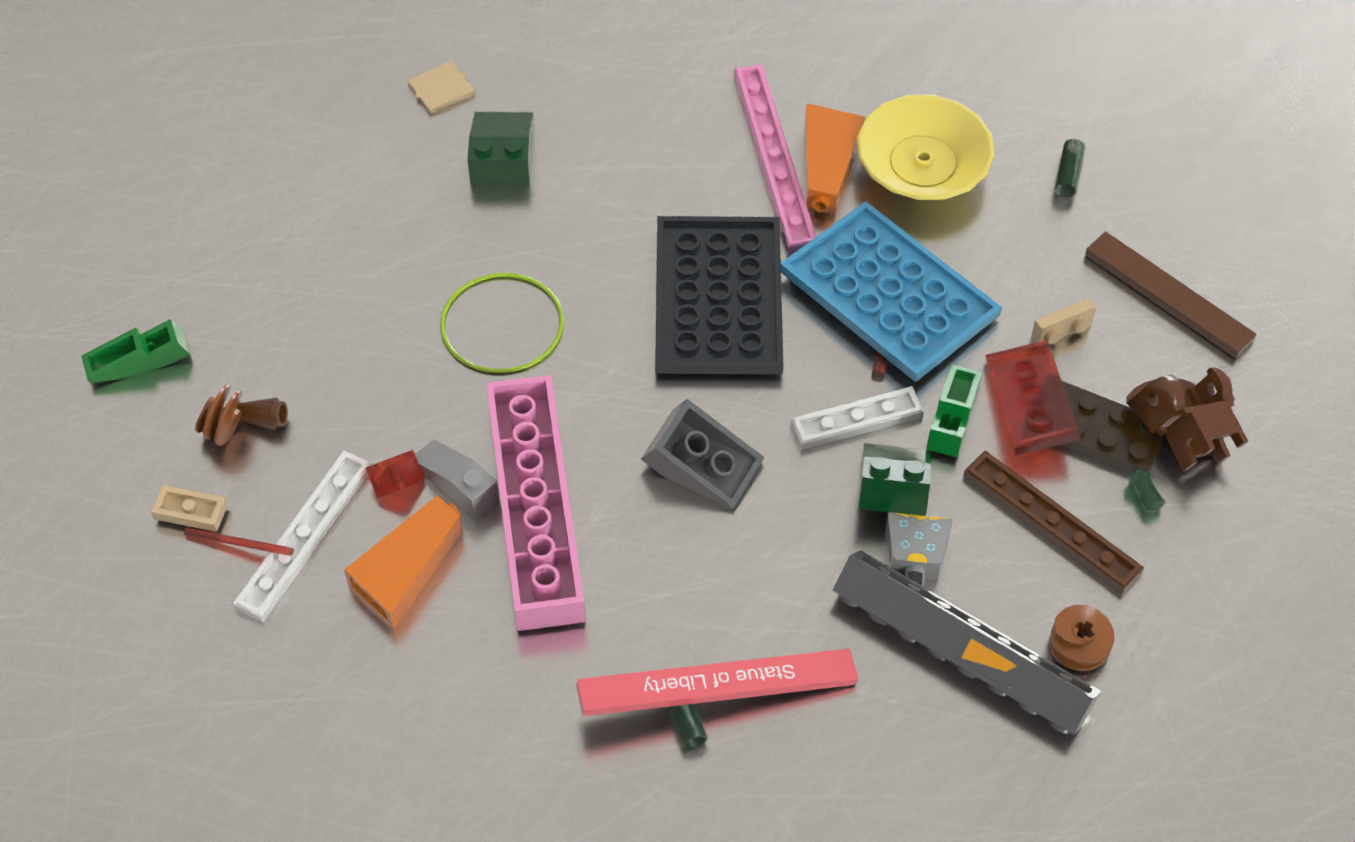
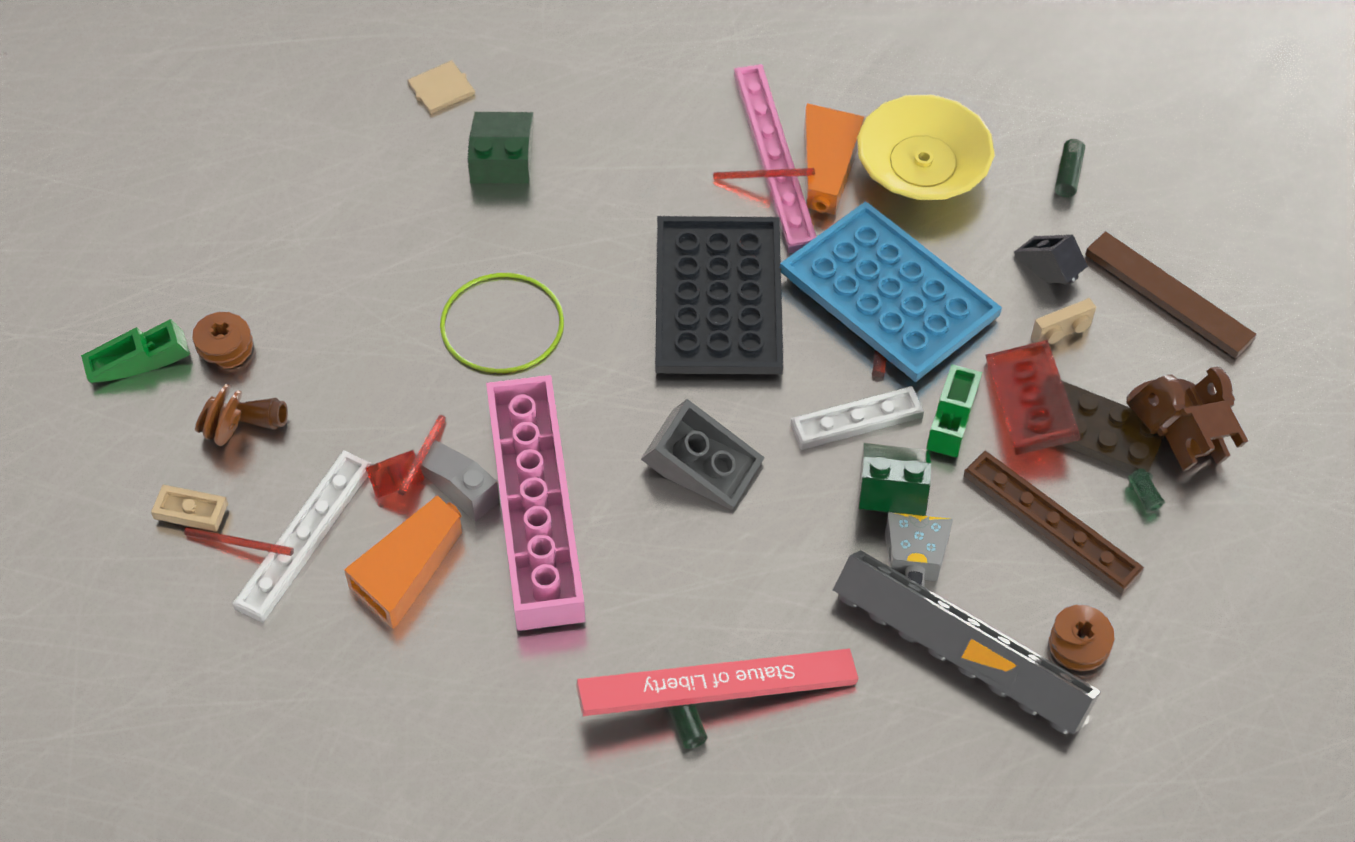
none -> dark orange piece [192,312,253,369]
none -> clear red axle [398,415,446,496]
none -> clear red axle [713,168,815,180]
none -> black slope [1014,234,1088,285]

